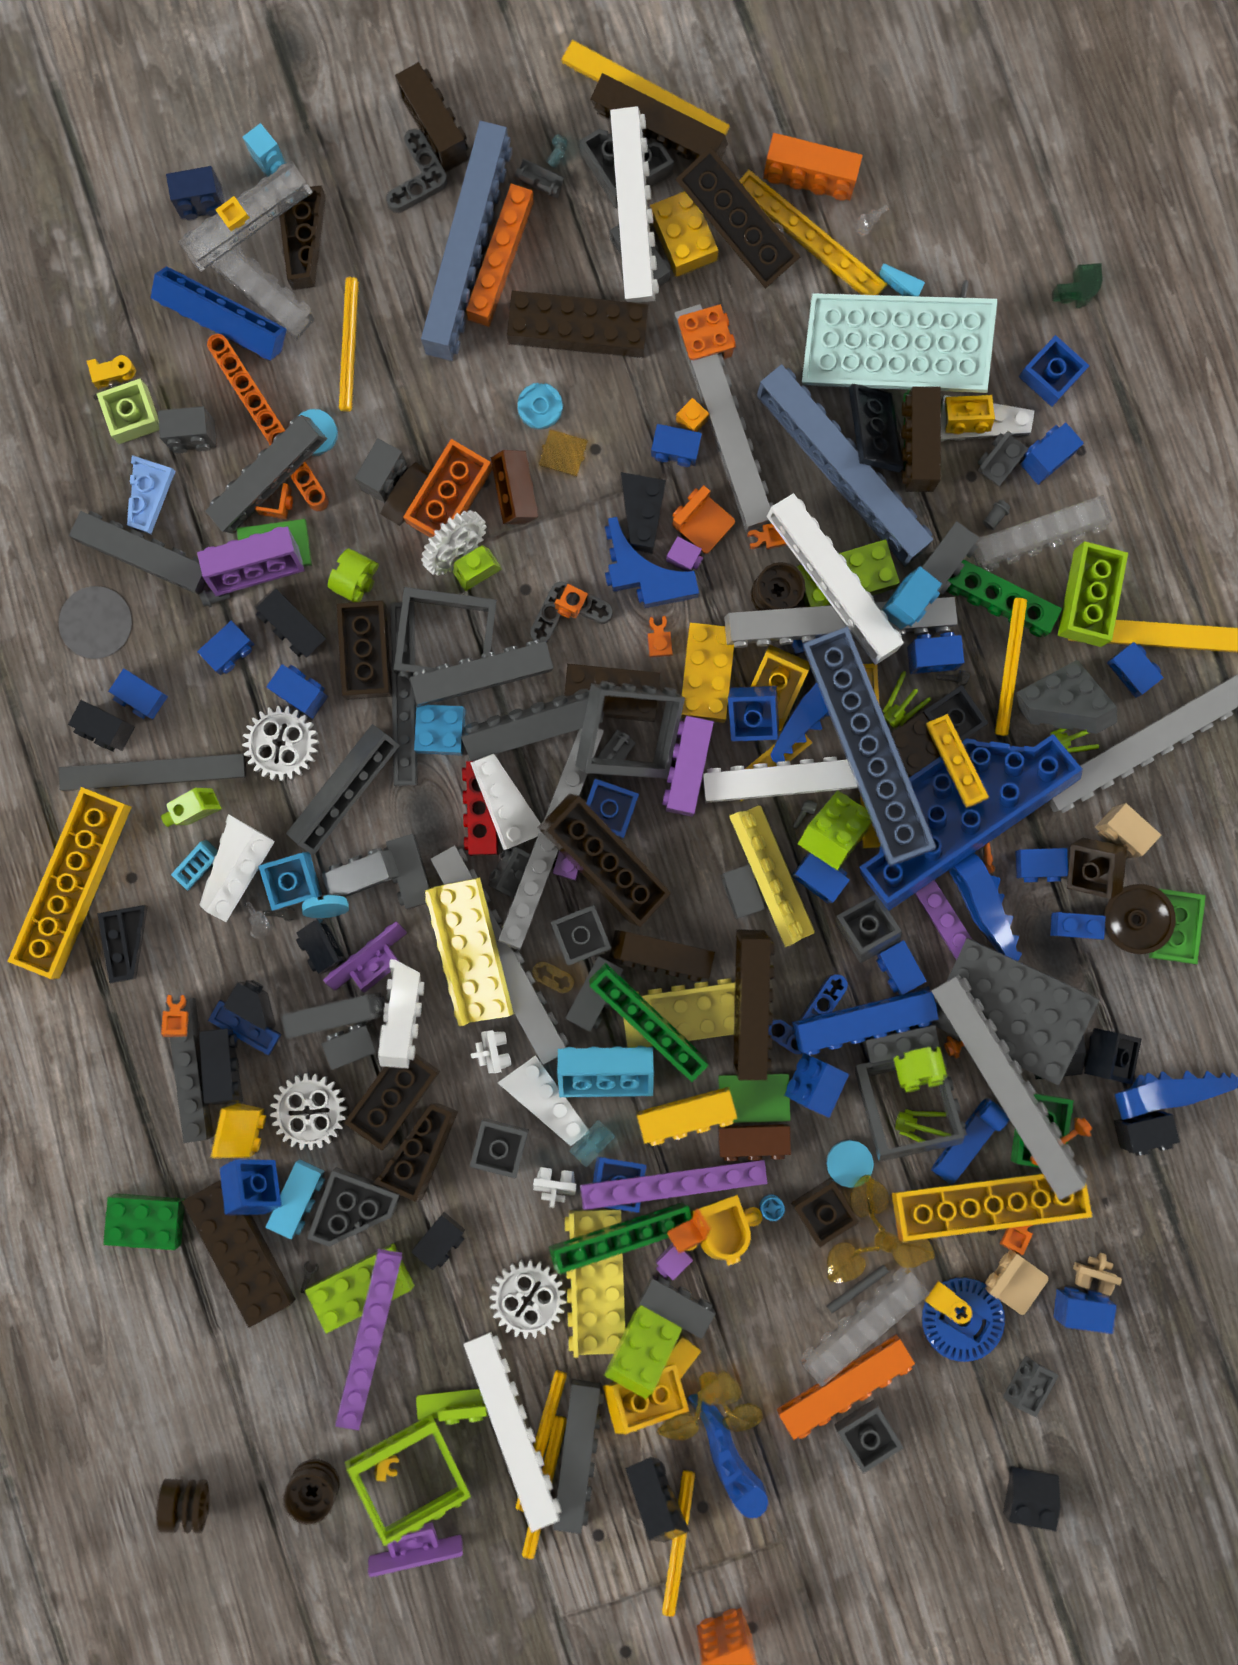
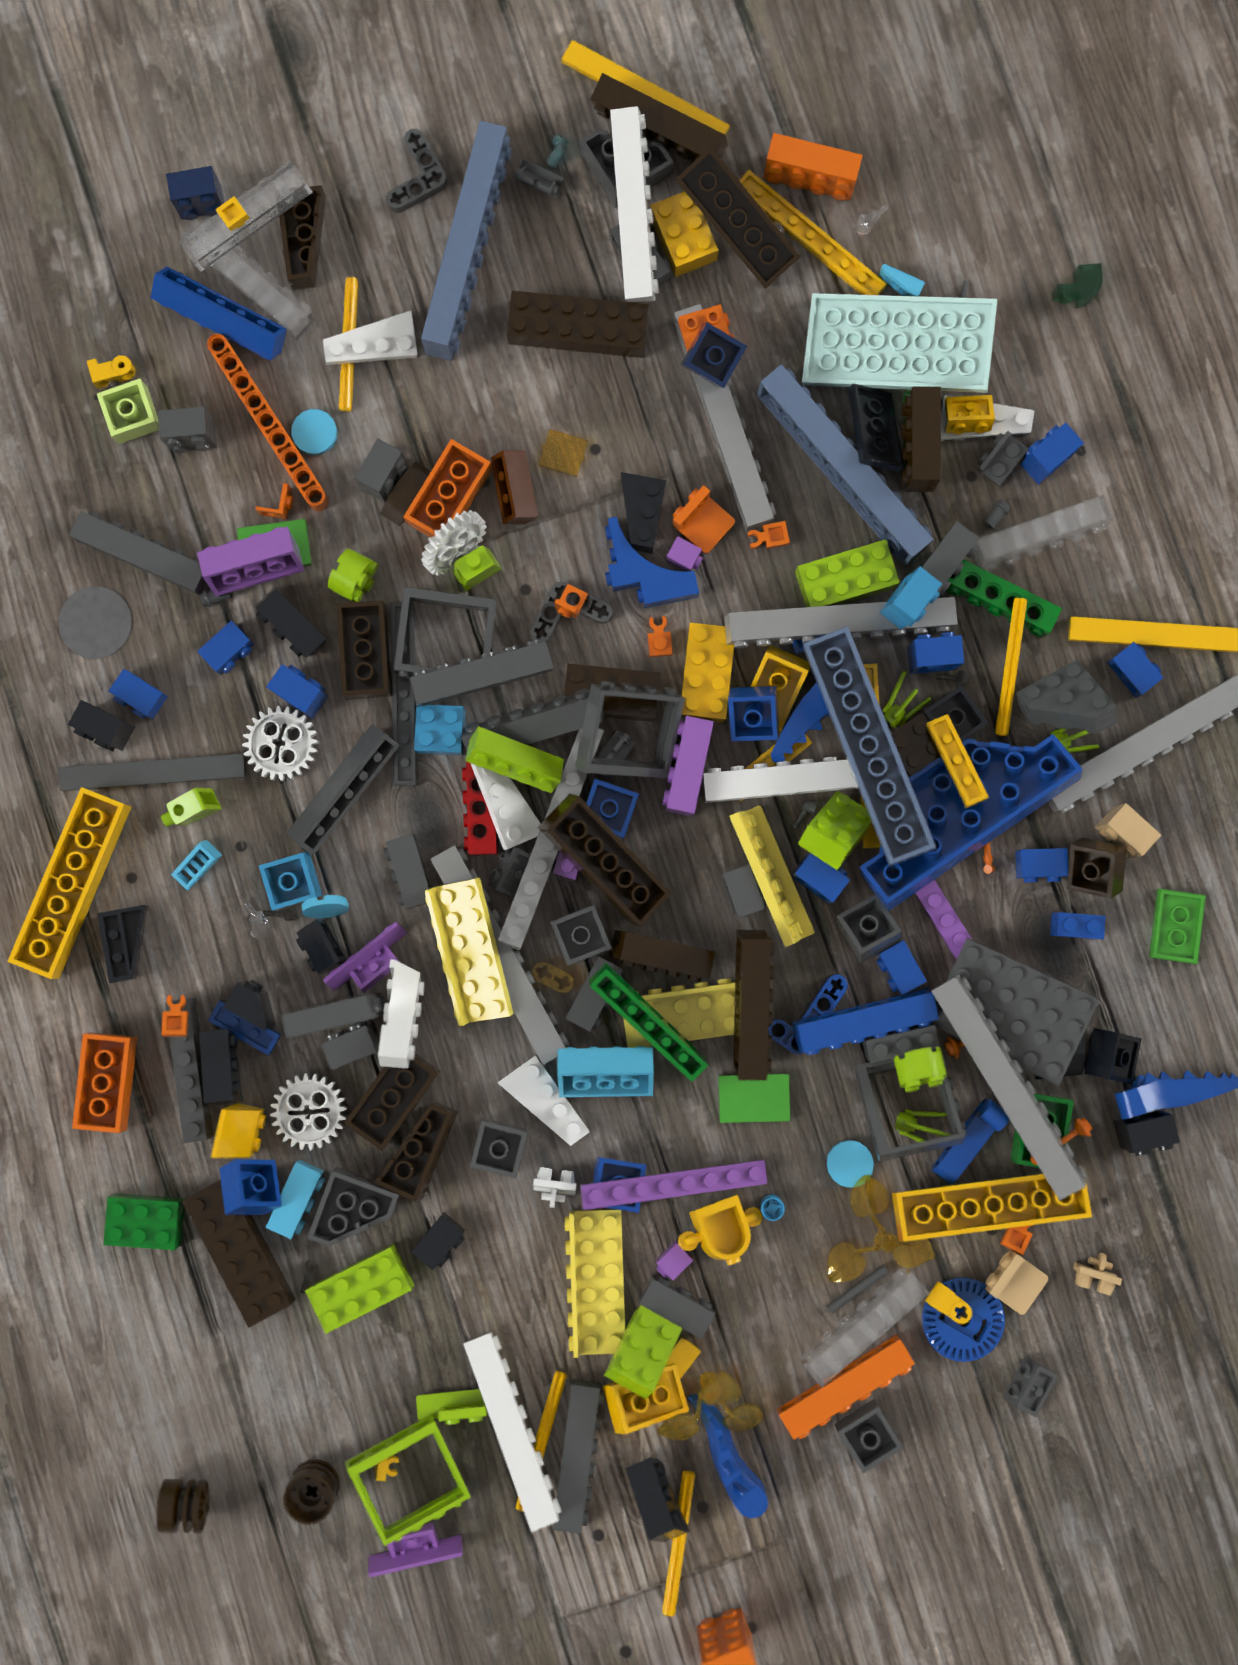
light blue wing [127,455,175,534] -> none
white wedge [200,814,275,922] -> none
dark grey brick [206,415,328,534] -> none
medium azure brick [243,123,286,178] -> none
brick [322,848,400,897] -> none
medium lavender plate [336,1249,402,1430] -> none
dark brown brick [395,62,469,172] -> none
orange brick [466,184,534,327] -> none
white hips [471,1030,511,1073] -> none
white gear [490,1259,567,1339] -> none
medium azure tile [517,383,563,429] -> none
yellow axle [522,1415,567,1559] -> none
green brick [548,1202,692,1274] -> none
clear light blue hips [569,1120,615,1167] -> none
yellow brick [637,1087,737,1146] -> none
blue brick [651,424,702,467] -> none
orange bracket [667,1209,711,1254] -> none
light orange brick [676,398,709,432] -> none
reddish brown brick [718,1124,791,1161] -> none
dark brown wheel [751,562,805,611] -> none
white brick [767,493,904,665] -> none
blue brick [784,1053,849,1117] -> none
dark brown brick [791,1178,859,1248] -> none
blue animal [949,853,1022,961] -> none
black slope [1003,1466,1061,1532] -> none
blue brick [1019,335,1090,407] -> none
blue brick [1053,1286,1116,1334] -> none
lime brick [1057,541,1128,647] -> none
dark brown dish [1103,884,1176,954] -> none
none -> orange brick [72,1032,138,1133]
none -> white wing [323,310,417,365]
none -> lime brick [466,726,564,793]
none -> dark blue brick [681,322,747,388]

